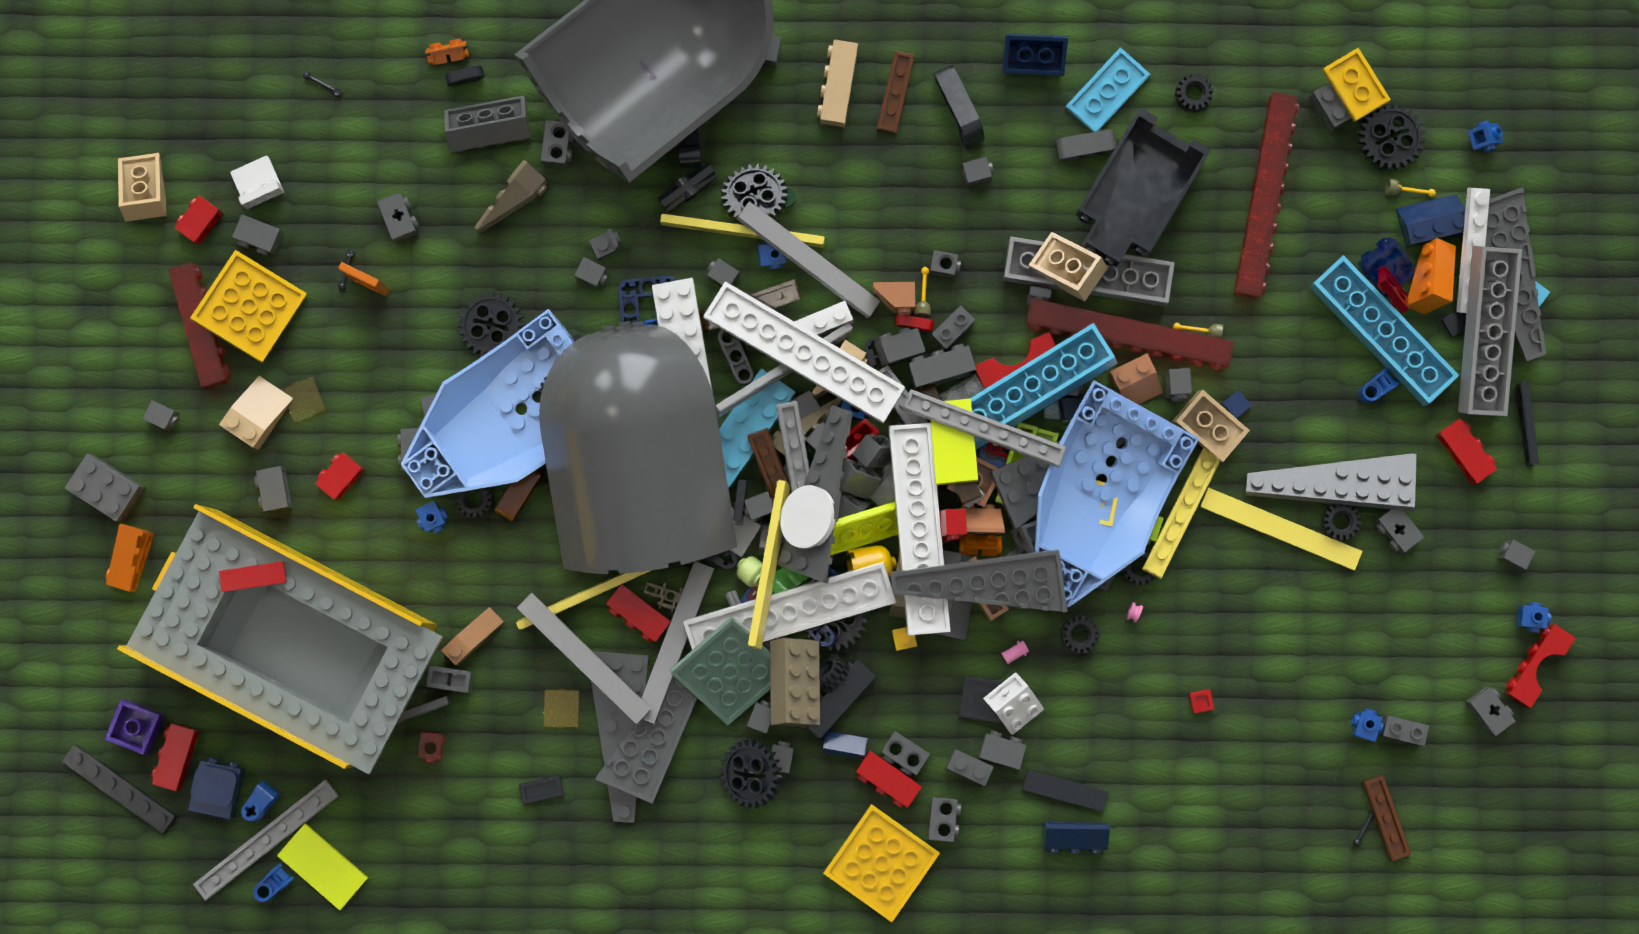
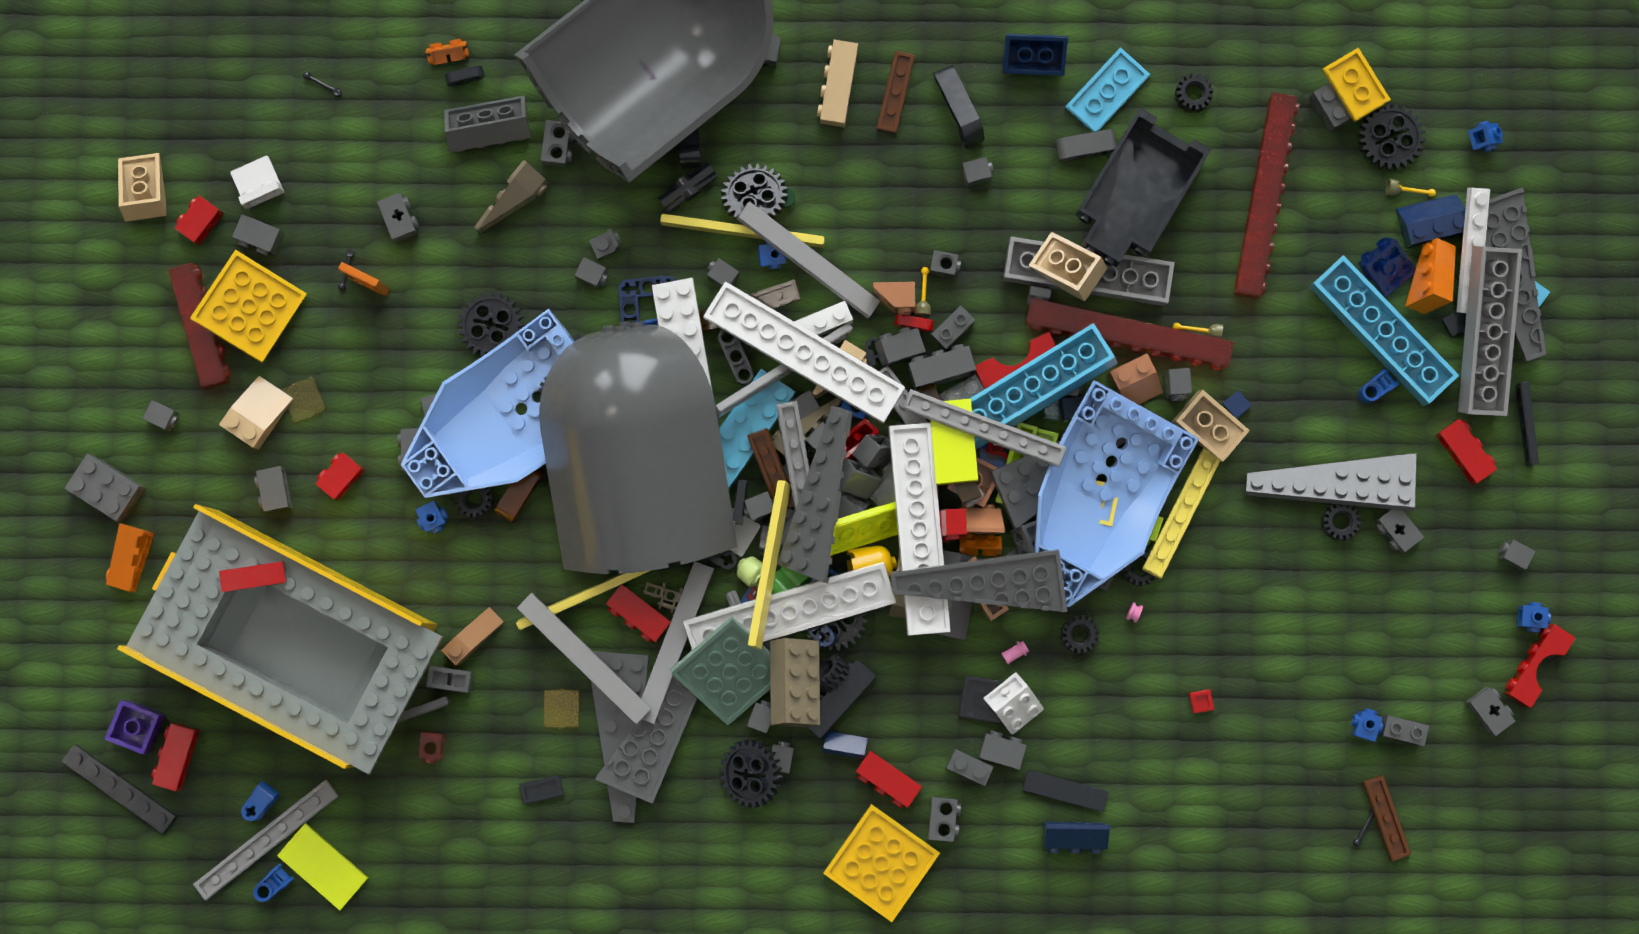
dark blue brick [189,757,246,819] -> none
white tile [780,485,835,549] -> none
dark grey brick [881,731,930,776] -> none
yellow brick [892,627,917,651] -> none
light yellow tile [1200,488,1362,571] -> none
dark red plate [1377,265,1409,313] -> none

